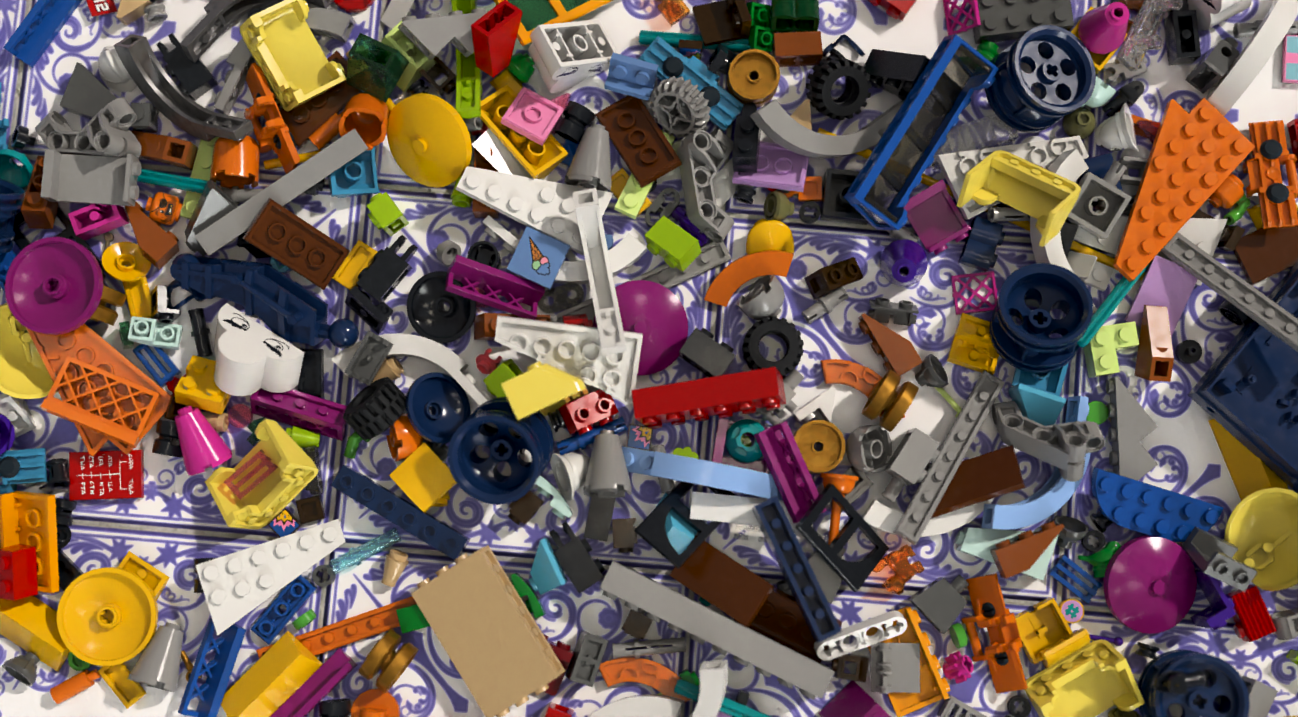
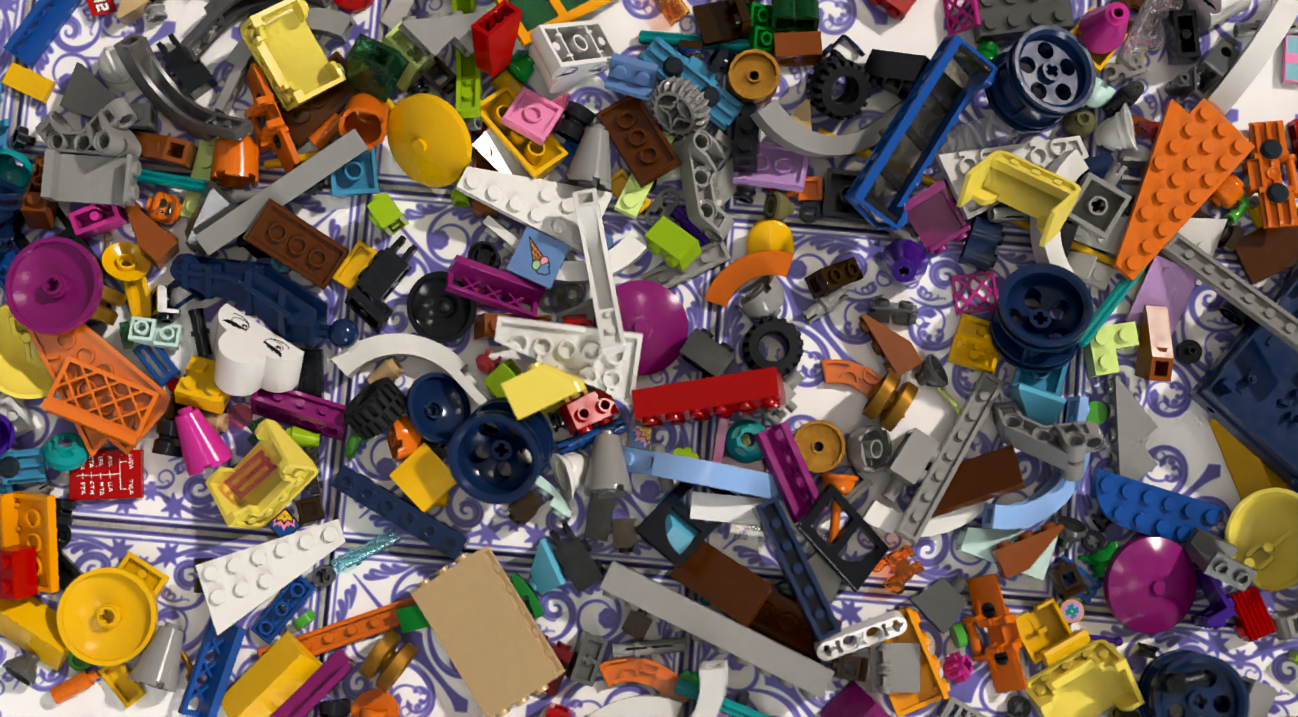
black bush [46,458,71,489] -> none
dark grey hinge [344,330,394,386] -> none
tan cone [381,549,409,587] -> none
light grey tile [436,240,461,266] -> none
white slope [793,386,836,423] -> none
none -> yellow tile [2,62,56,104]
none -> teal piece [43,432,89,471]
none -> dark brown window [1048,560,1088,600]
none -> dark grey hinge [1164,66,1200,101]

